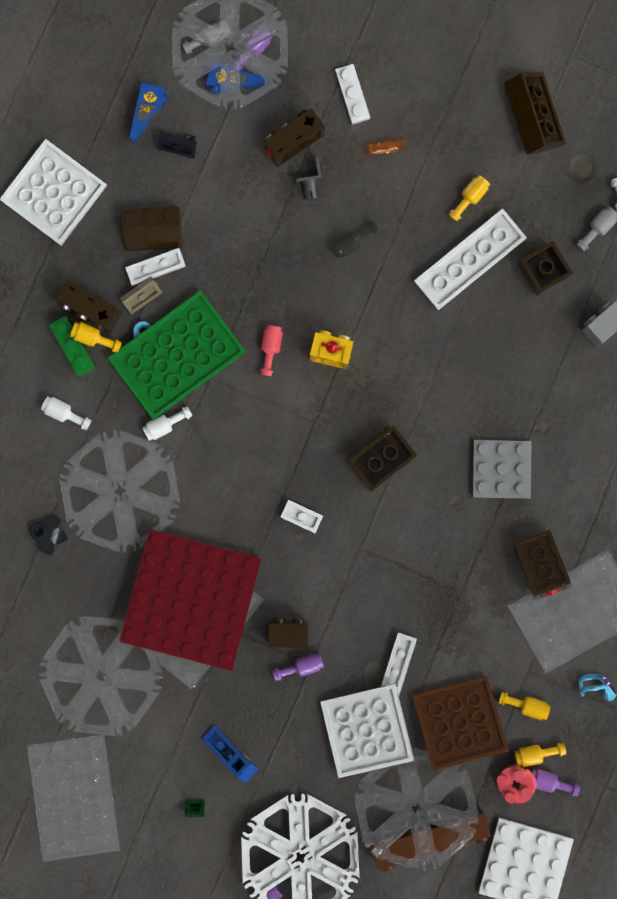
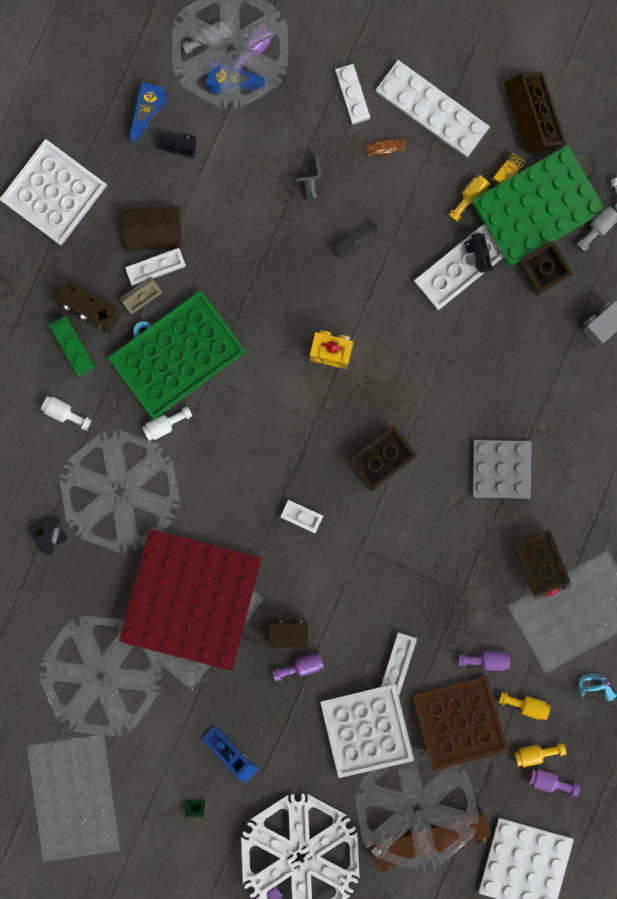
yellow piece [70,322,122,353] -> none
coral piece [260,325,283,376] -> none
dark brown piece [264,108,325,167] -> none
coral plate [497,764,537,803] -> none
none -> white plate [375,60,490,158]
none -> medium lavender piece [459,651,510,671]
none -> black hinge [464,233,494,273]
none -> green plate [471,145,605,267]
none -> yellow leg [491,153,525,186]

